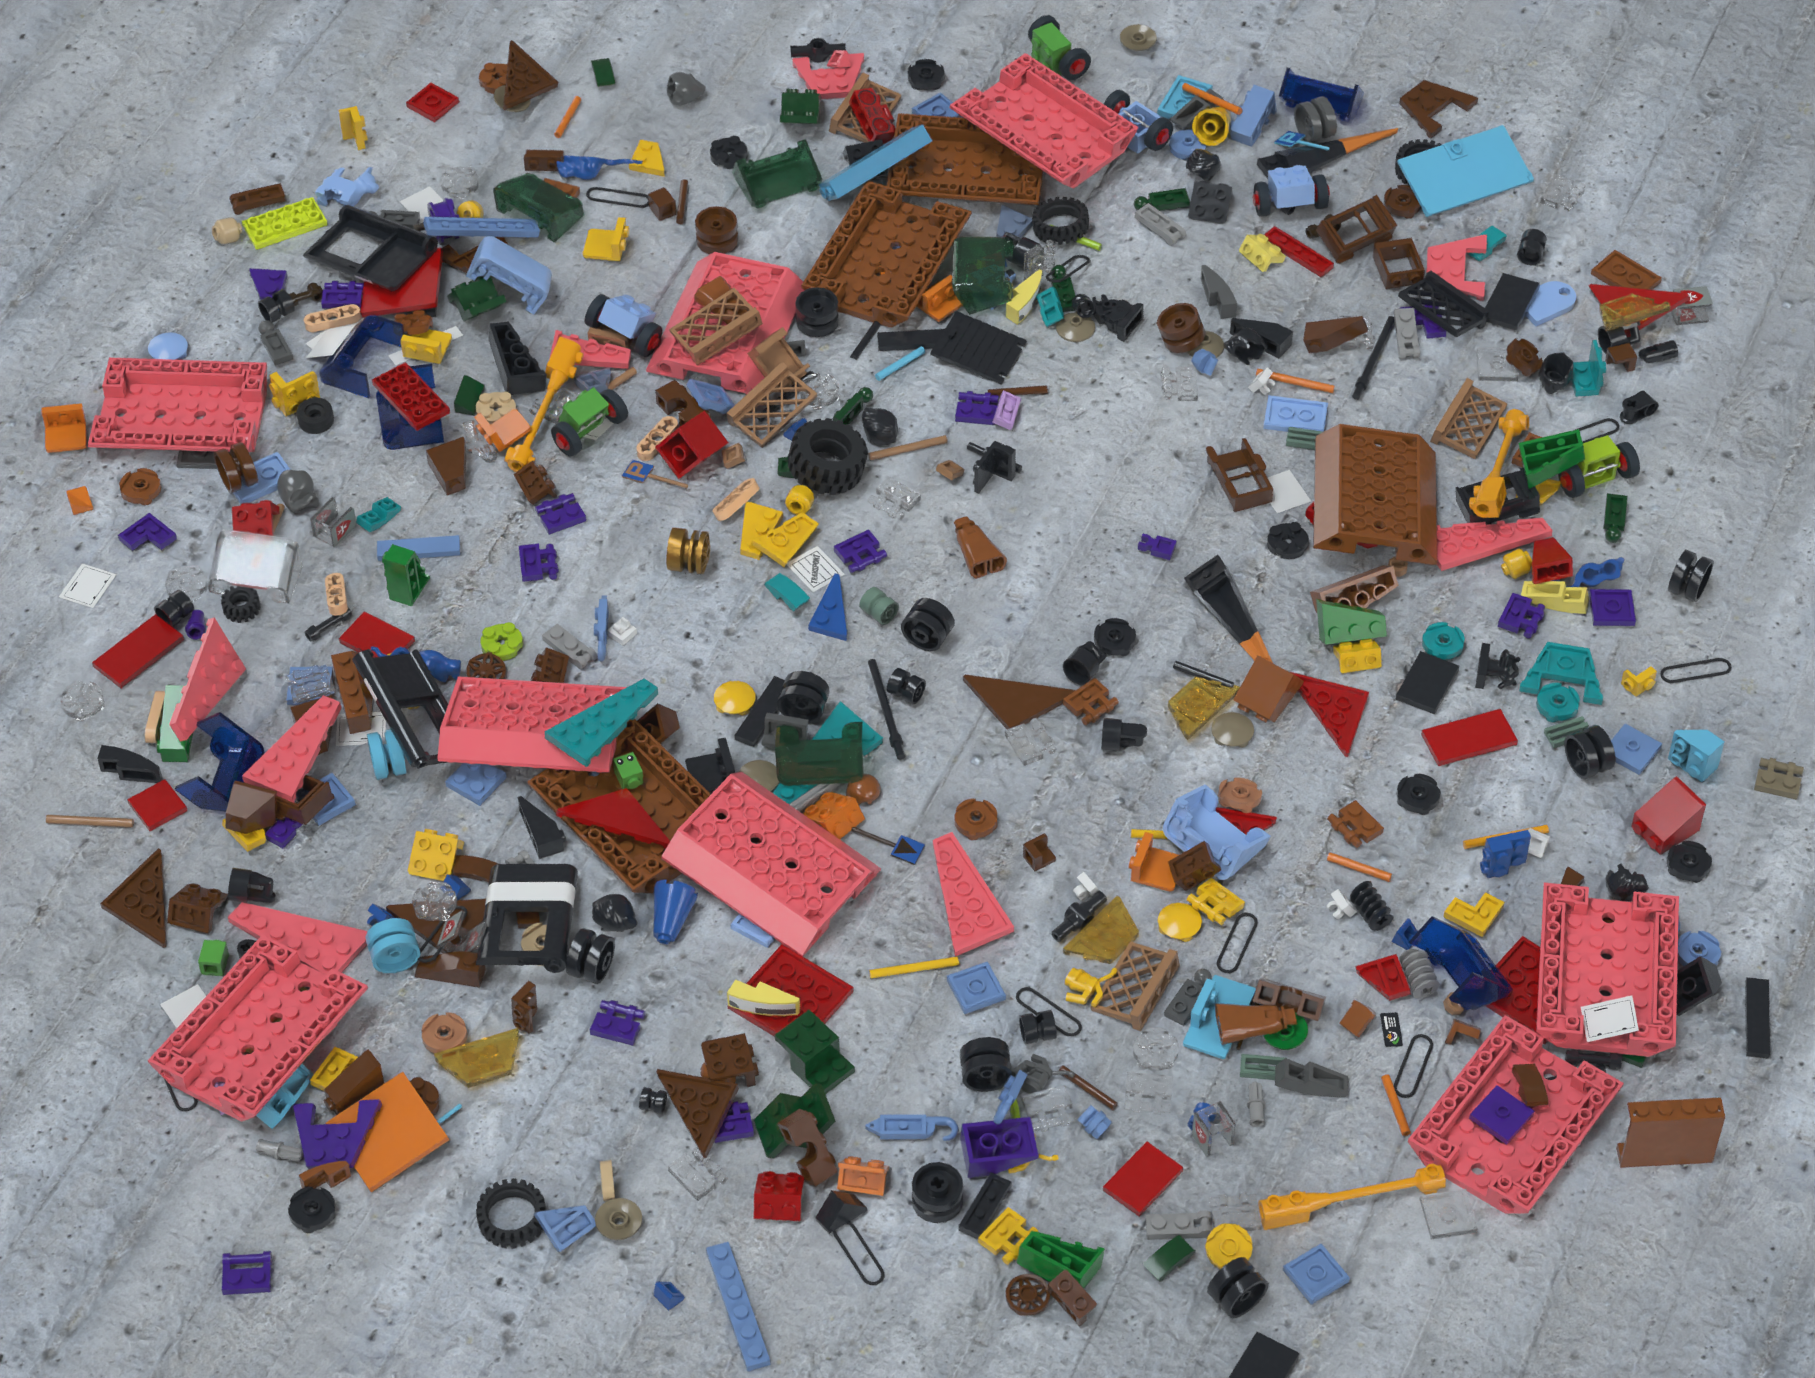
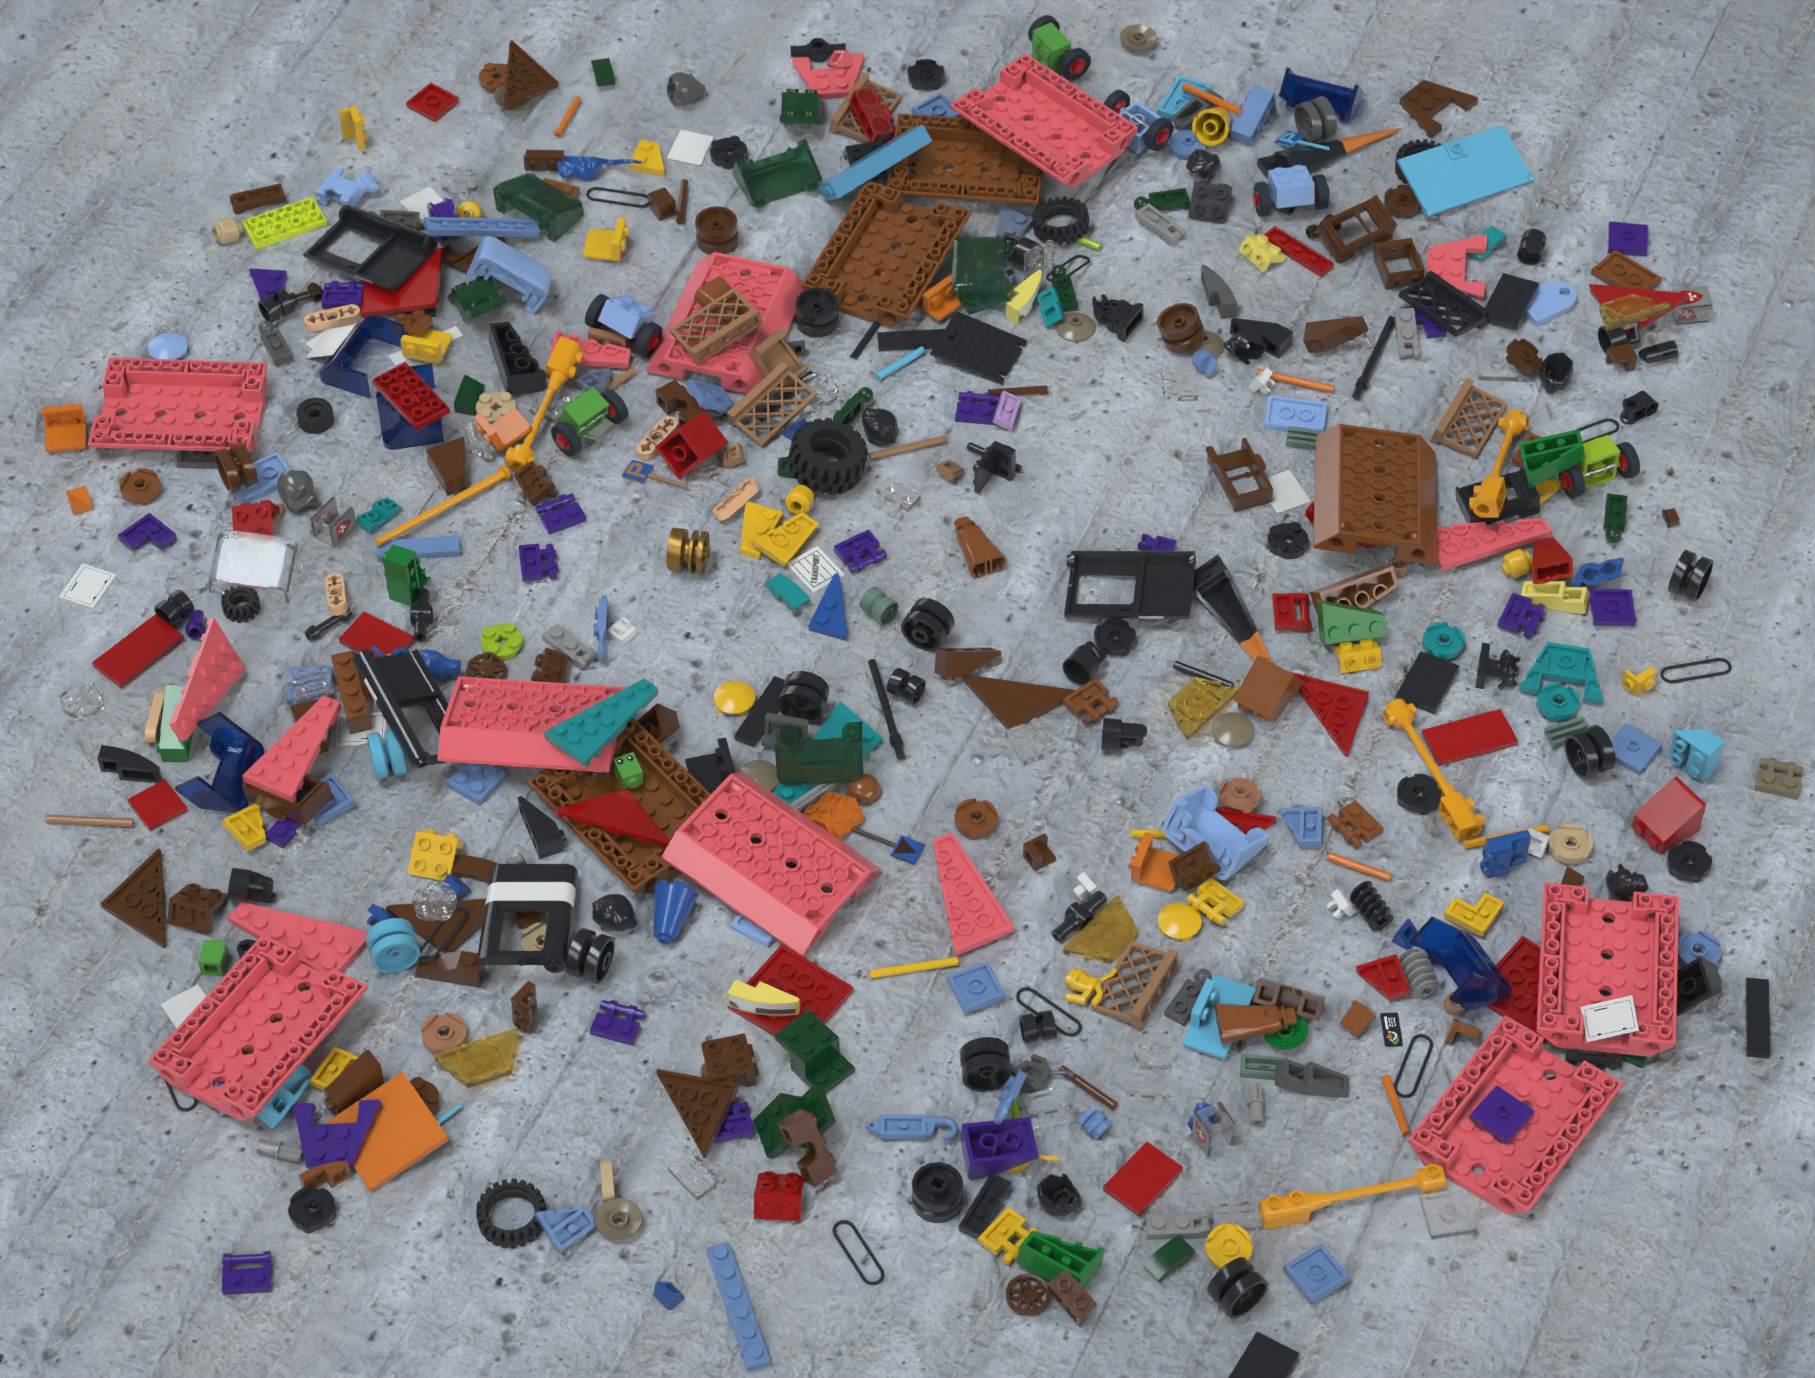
reddish brown slope [225,781,277,834] -> none
yellow bracket [269,371,320,417] -> none
clear piece [437,911,488,952] -> none
black wheel [639,1087,667,1114] -> none
black slope [815,1190,868,1234] -> none
orange bracket [837,1156,890,1196] -> none
black wheel [1071,294,1095,318] -> none
black piece [1216,913,1258,973] -> none
reddish brown slope [1512,1064,1549,1107] -> none
teal bracket [1571,340,1606,397] -> none
dark orange panel [1616,1097,1725,1168] -> none
none -> light orange bar [374,466,511,547]
none -> black pin [410,588,433,642]
none -> white sticker [667,130,714,165]
none -> reddish brown slope [934,647,1001,680]
none -> black hair [1036,1174,1082,1217]
none -> black piece [1064,550,1196,619]
none -> red plate [1272,593,1313,633]
none -> medium blue wing [1280,807,1323,848]
none -> light orange bar [1383,698,1484,843]
none -> tan plate [1548,824,1593,864]
none -> dark purple plate [1607,221,1648,256]
none -> reddish brown piece [1662,508,1680,528]

